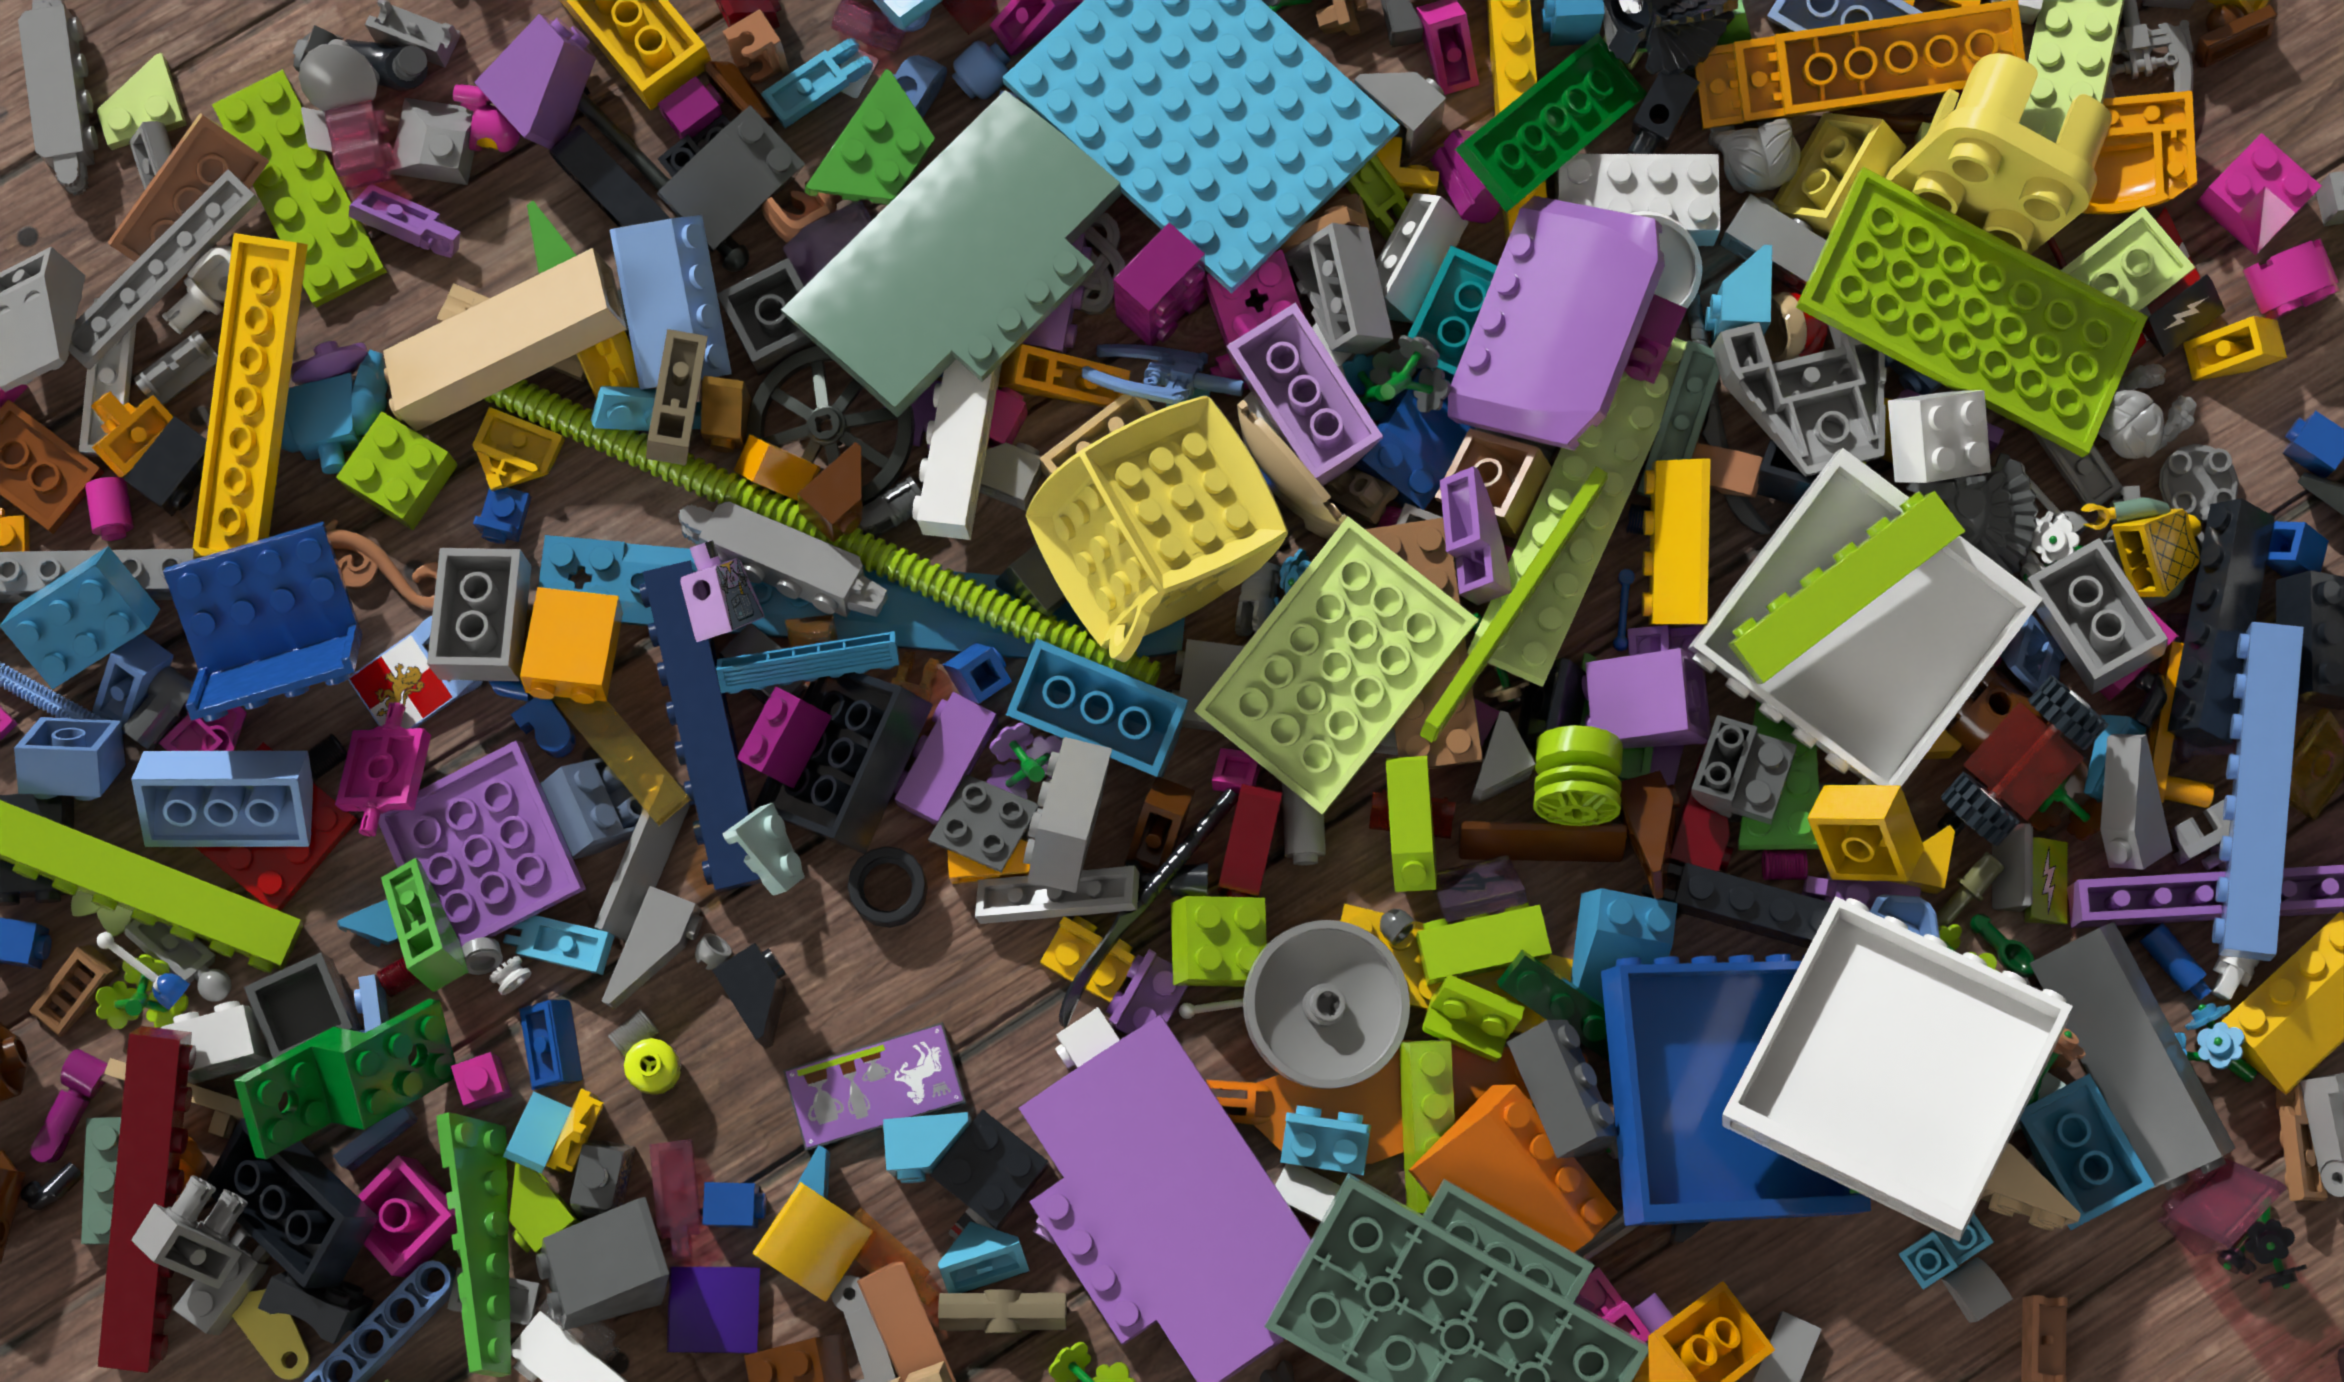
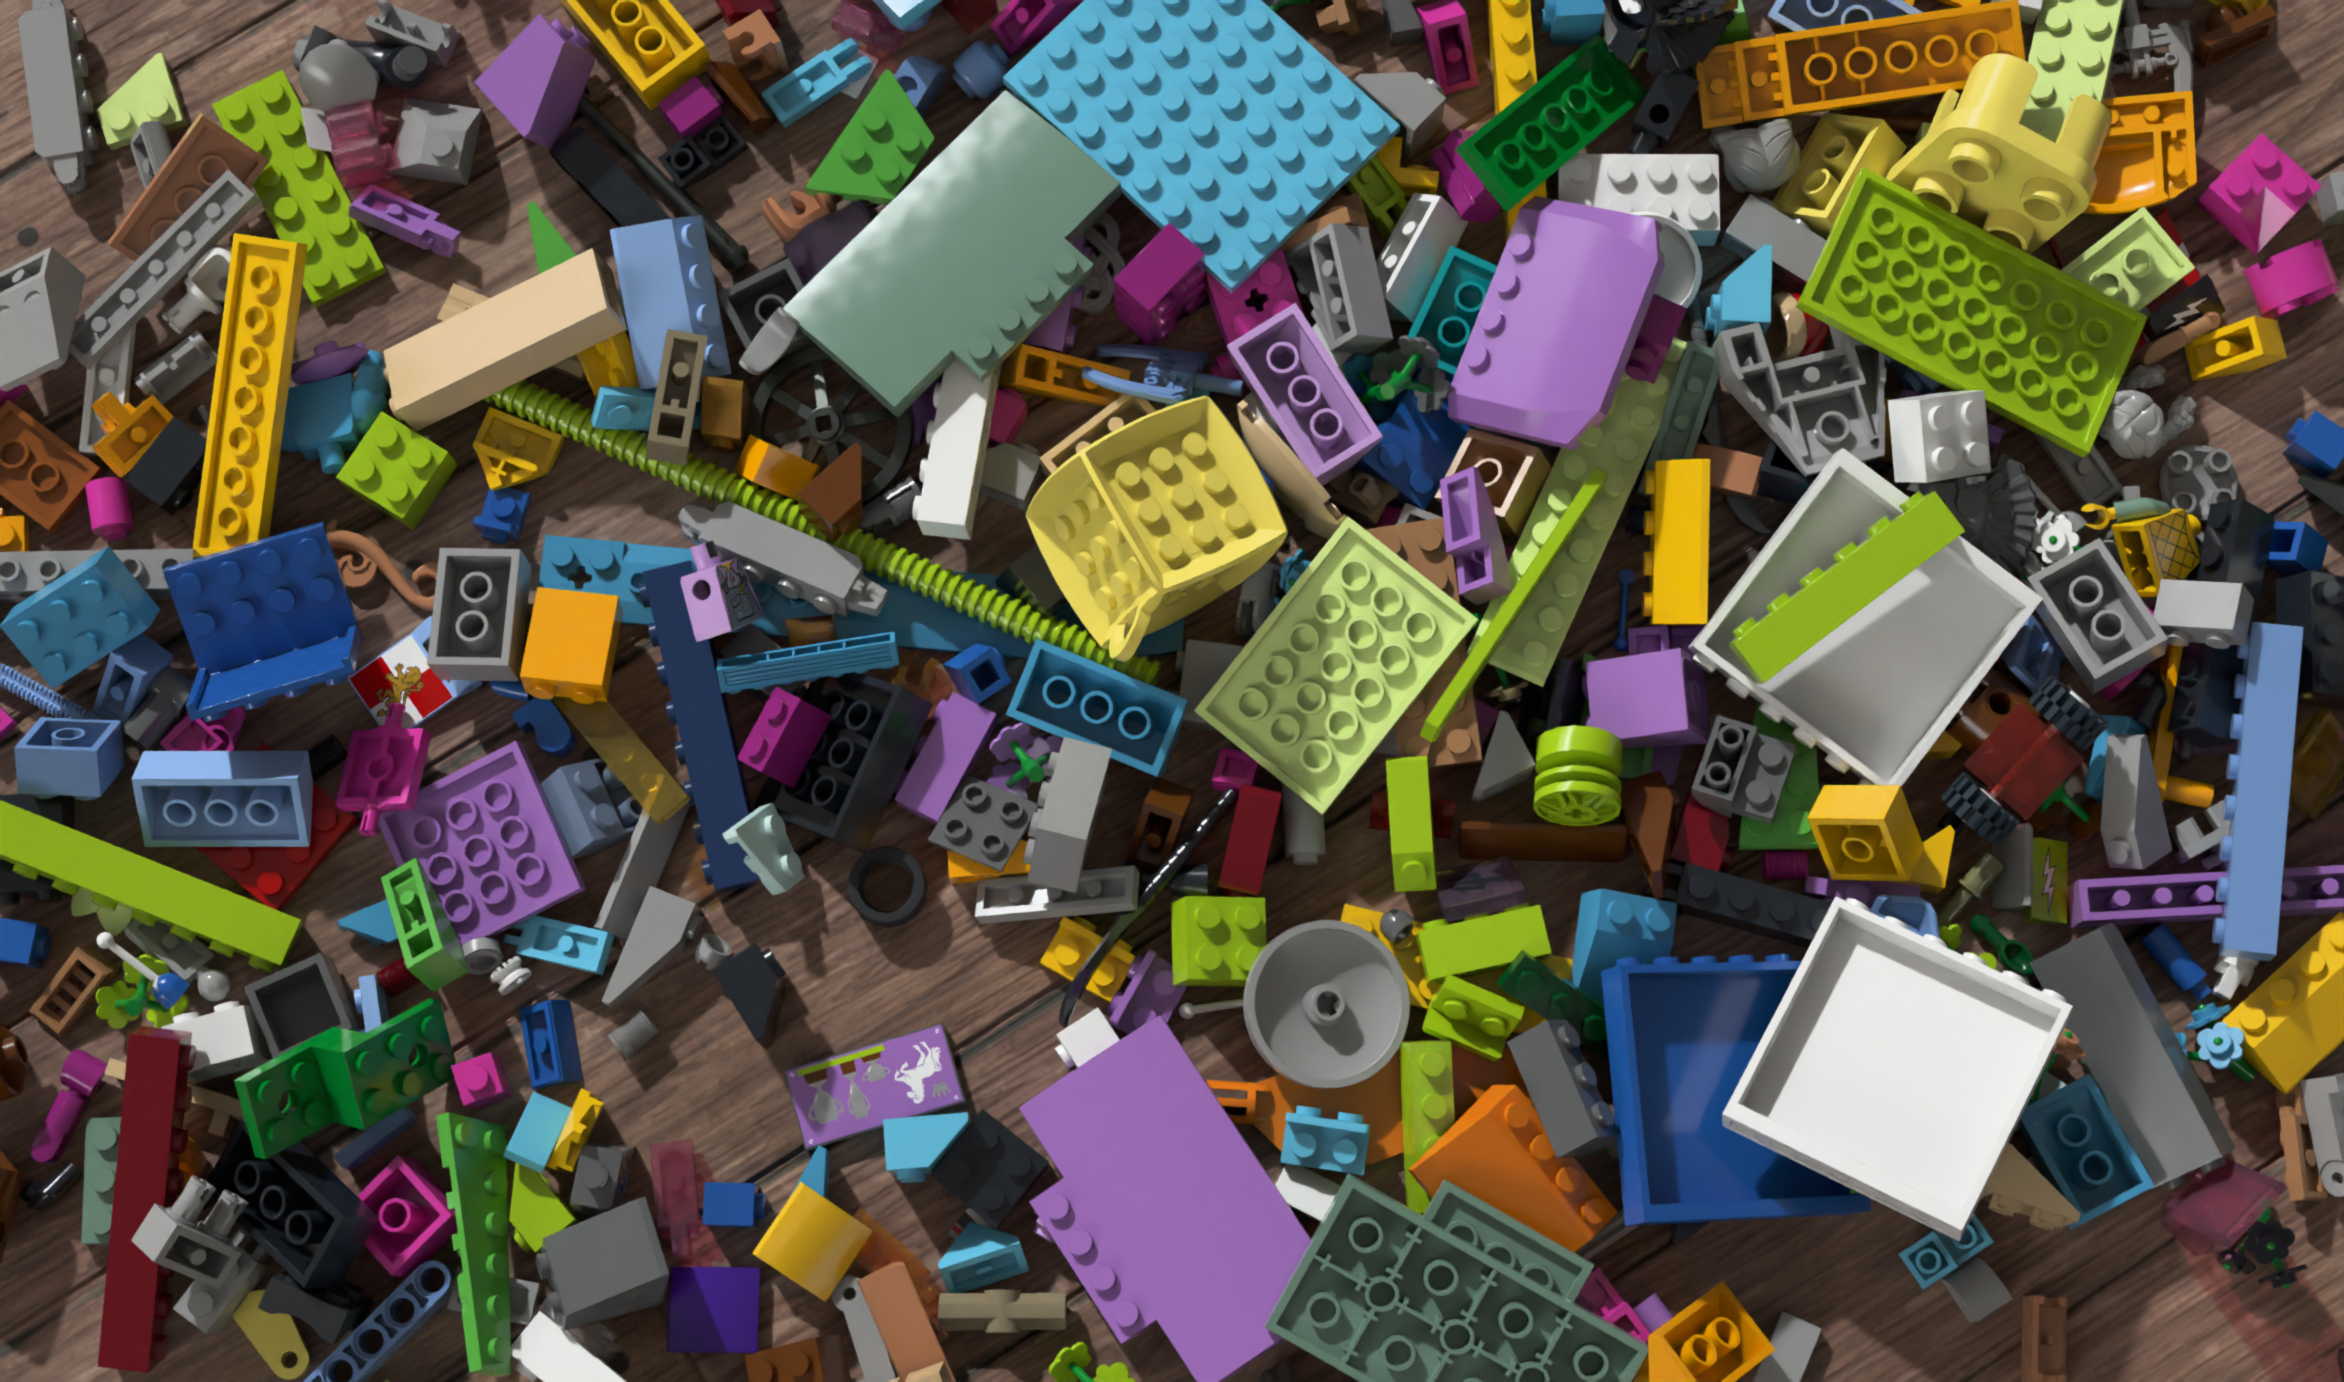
dark pink piece [453,84,521,152] -> none
neon yellow head [624,1038,682,1095] -> none
dark grey slope [657,105,805,252] -> none
none -> light grey helmet [739,306,800,375]
none -> medium nougat piece [2140,312,2221,365]
none -> light grey brick [2153,579,2254,649]

